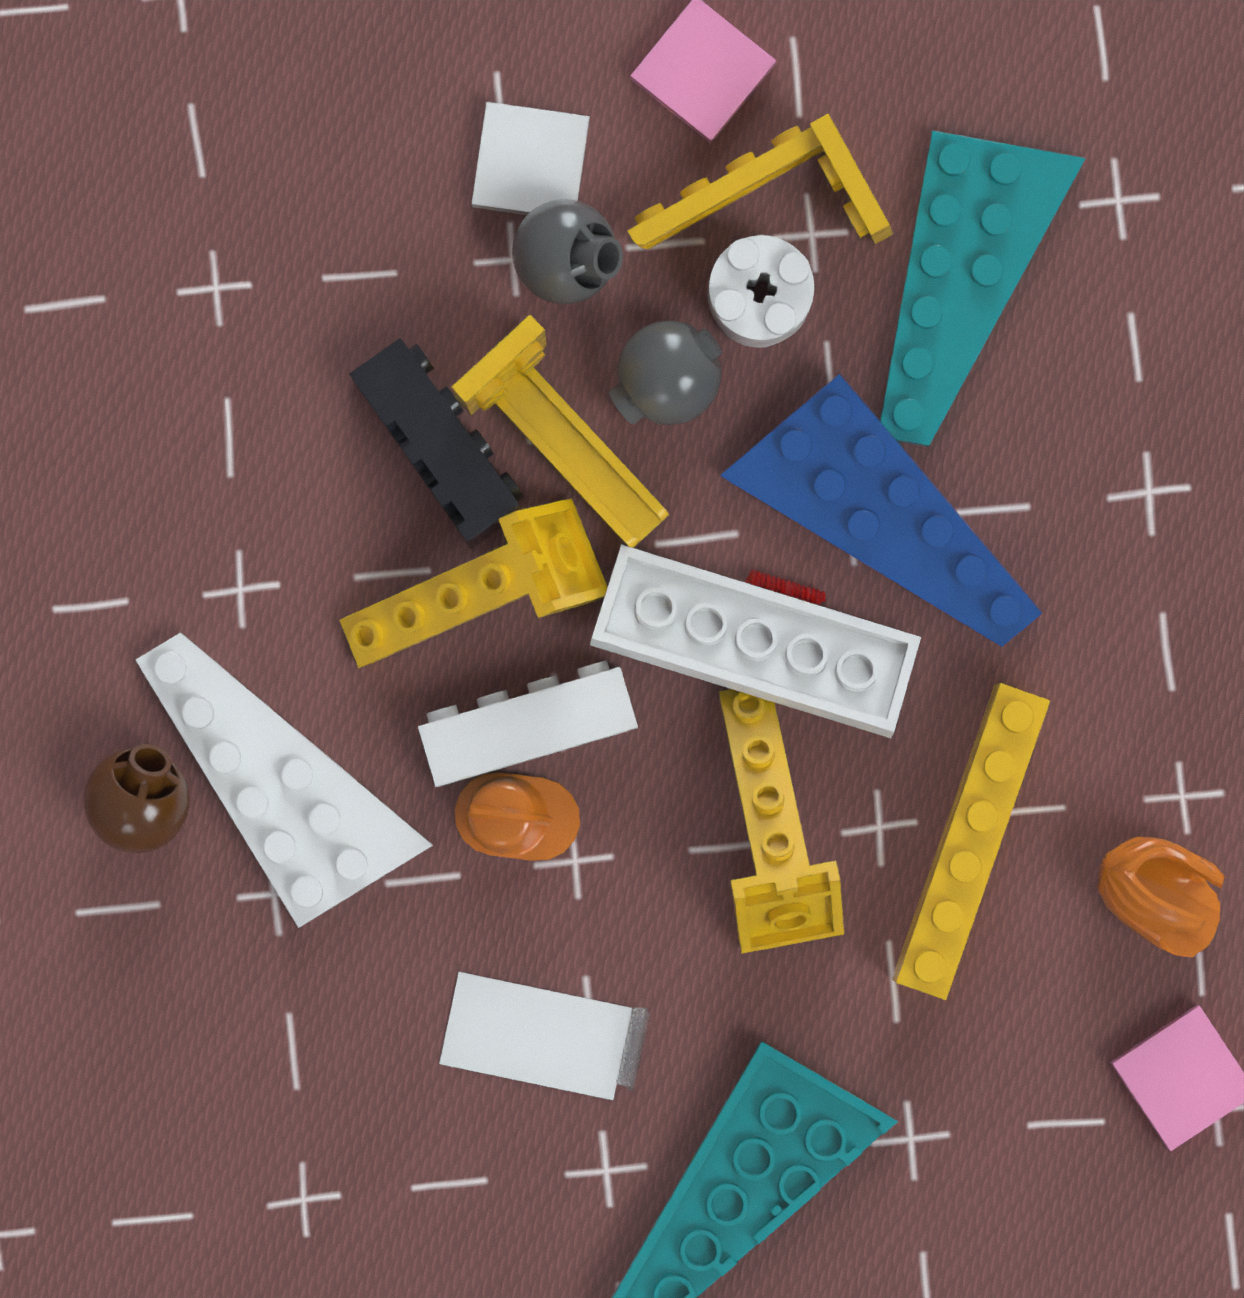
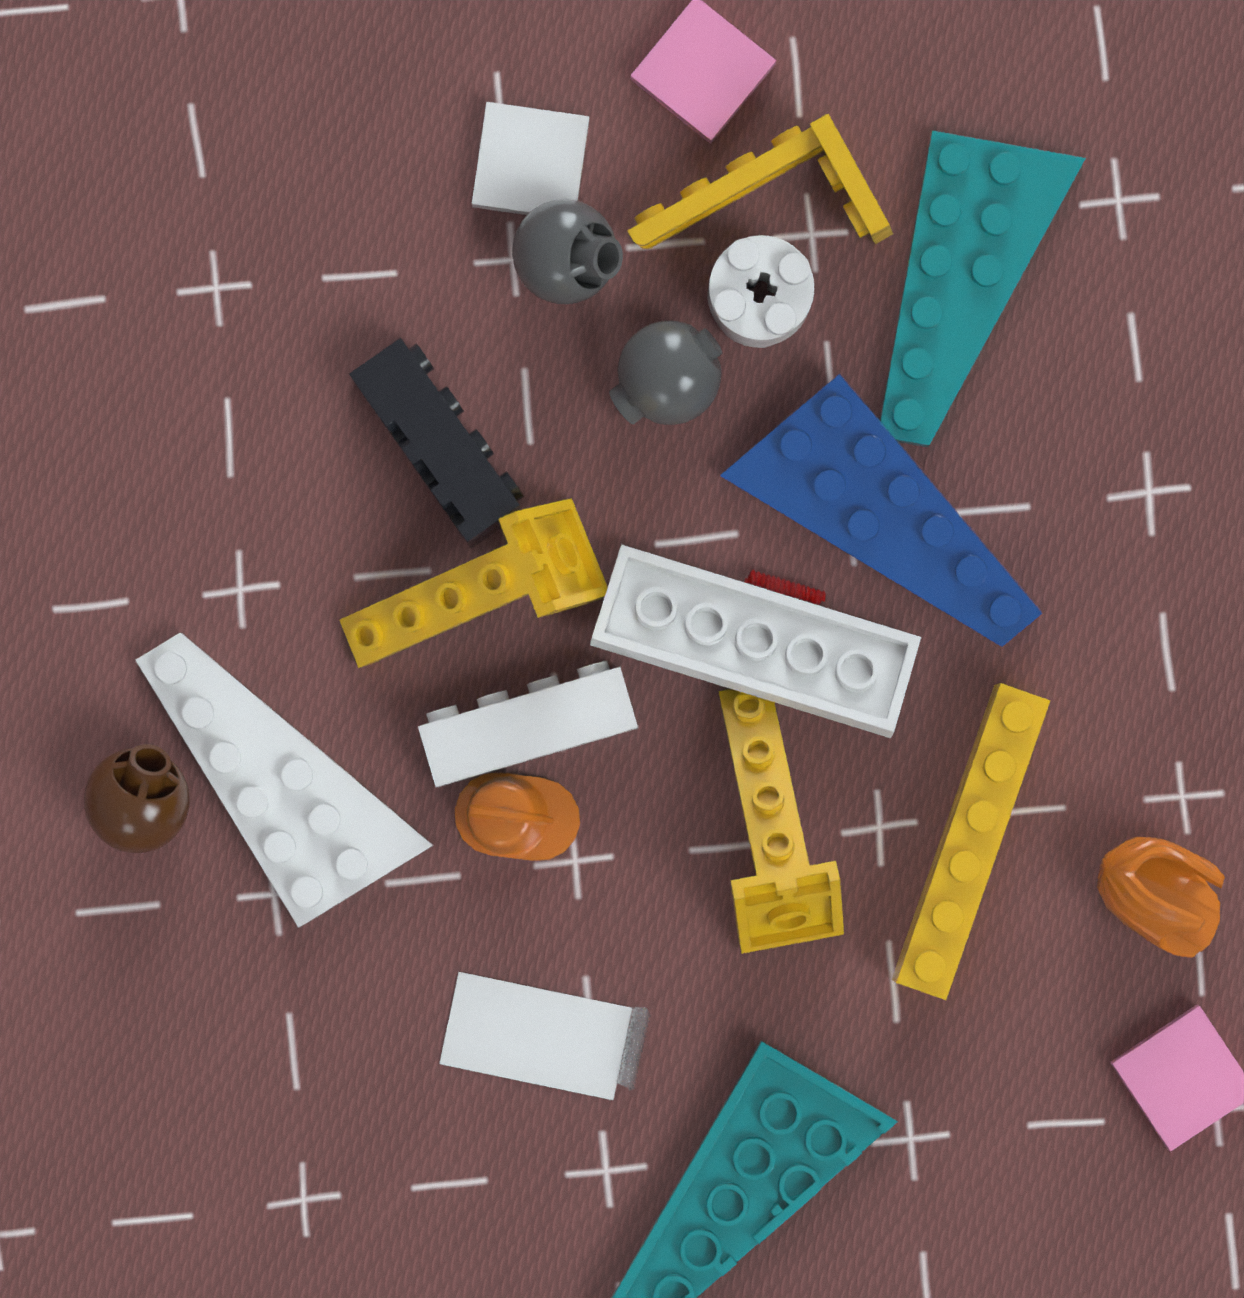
yellow bracket [451,315,669,548] -> none

